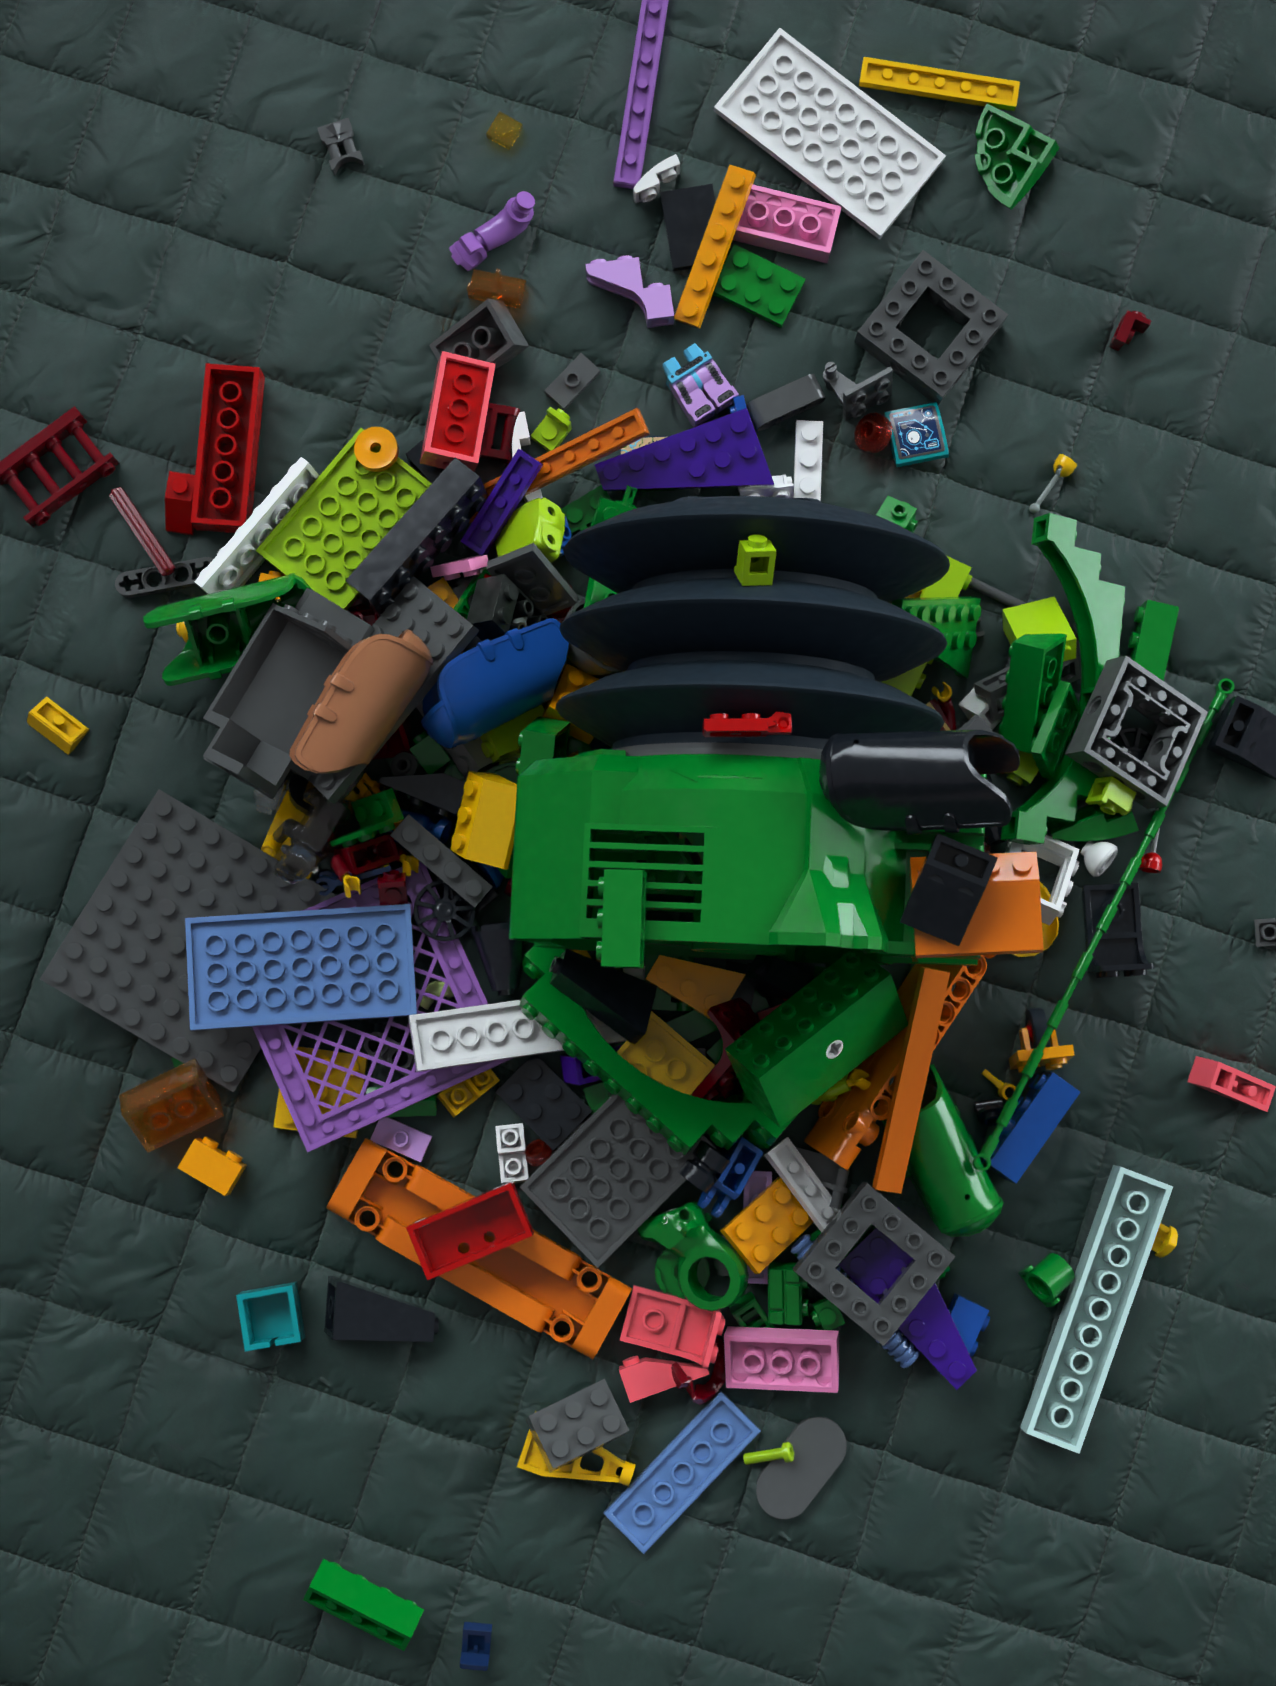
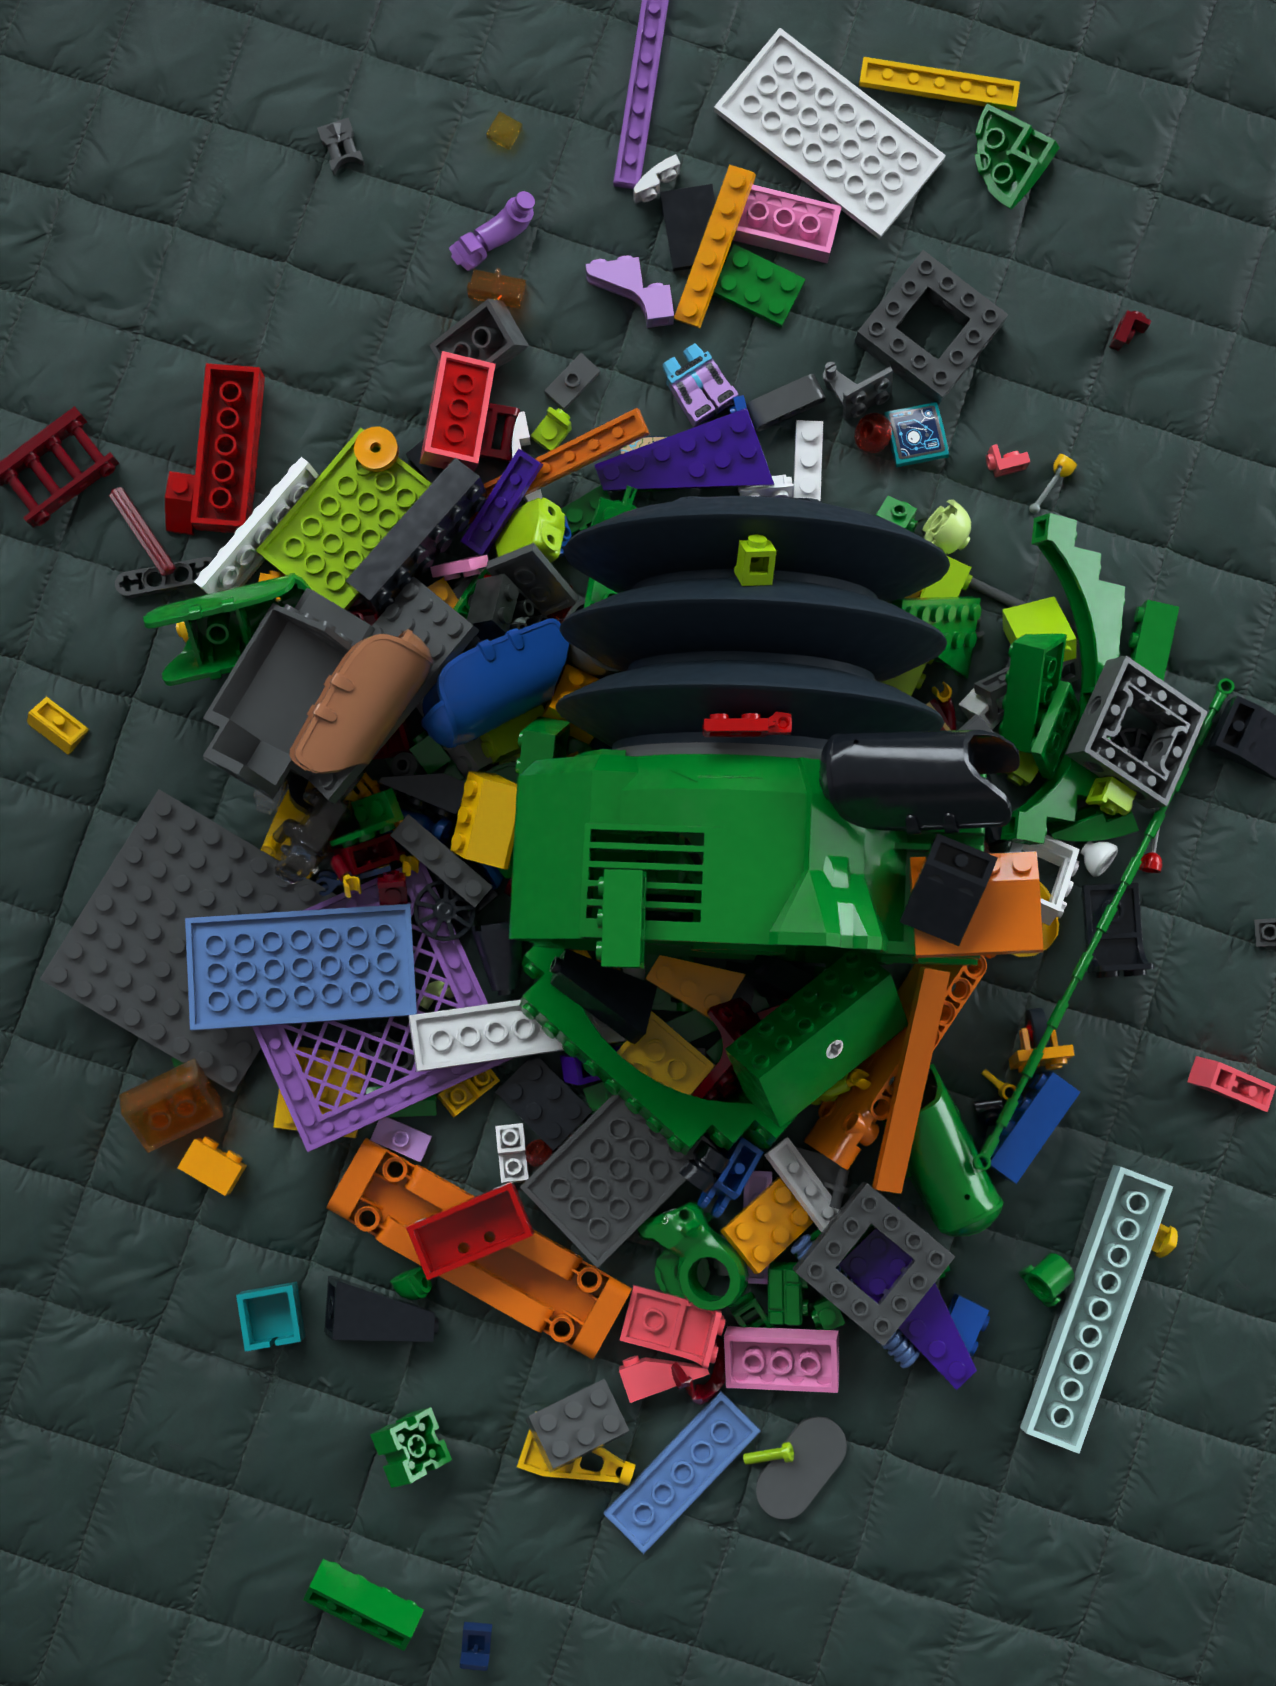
none -> green brick [370,1407,452,1488]
none -> green piece [390,1266,432,1300]
none -> yellowish green cylinder [922,500,971,555]
none -> coral bracket [986,444,1030,478]

